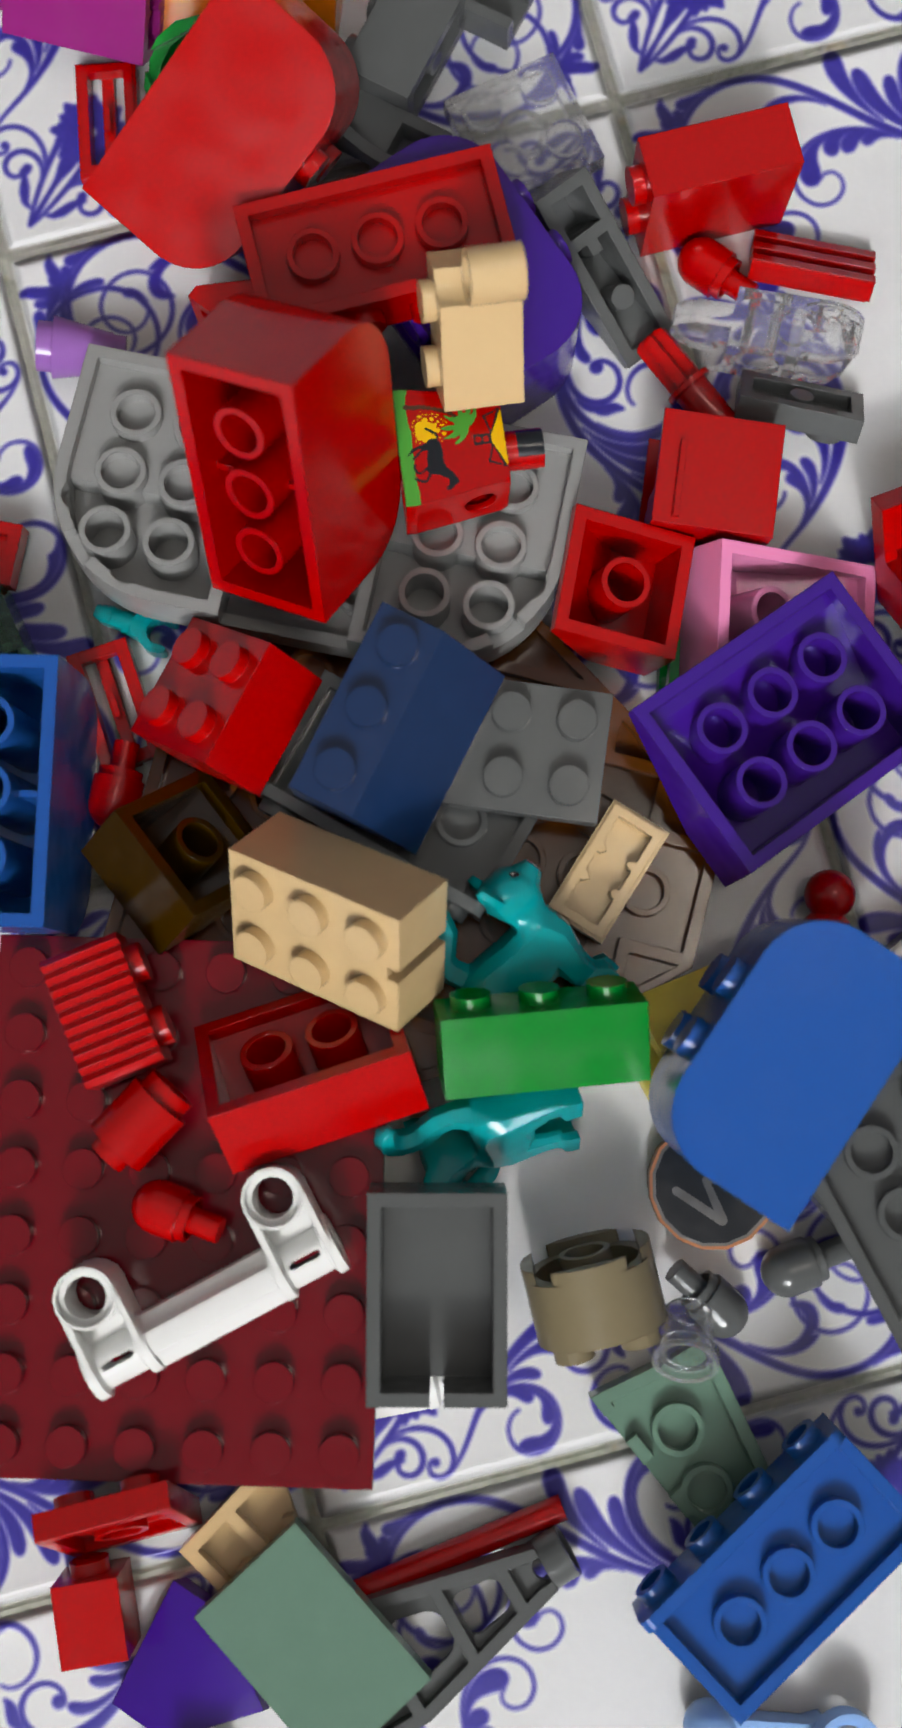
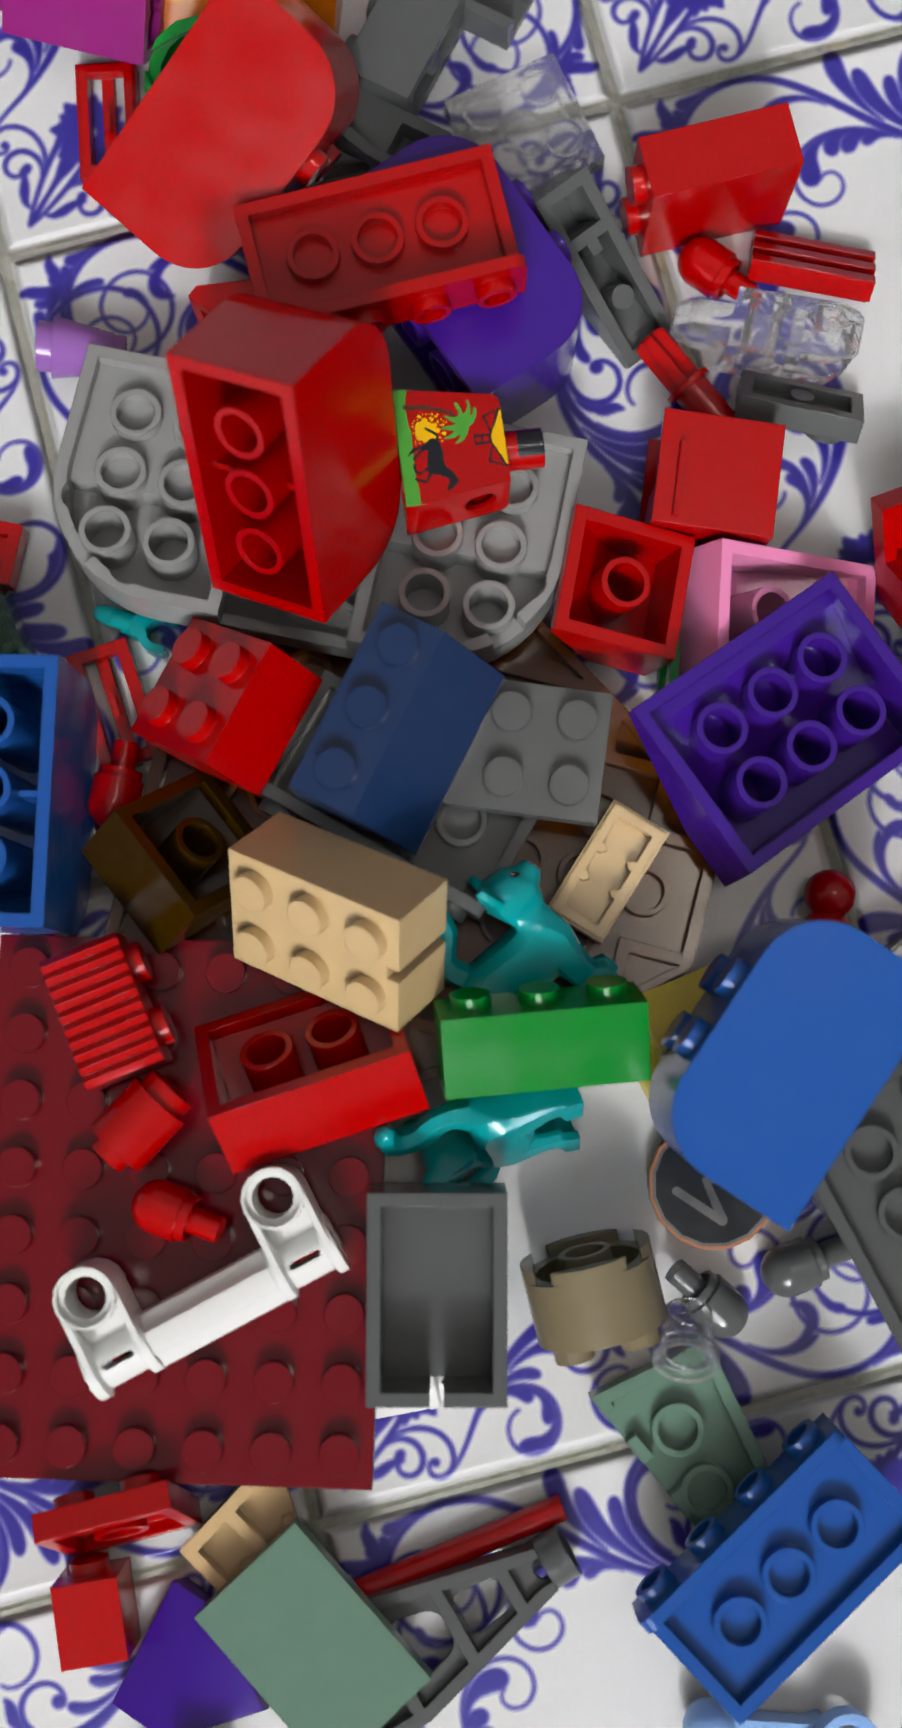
tan hinge [417,240,528,412] -> none

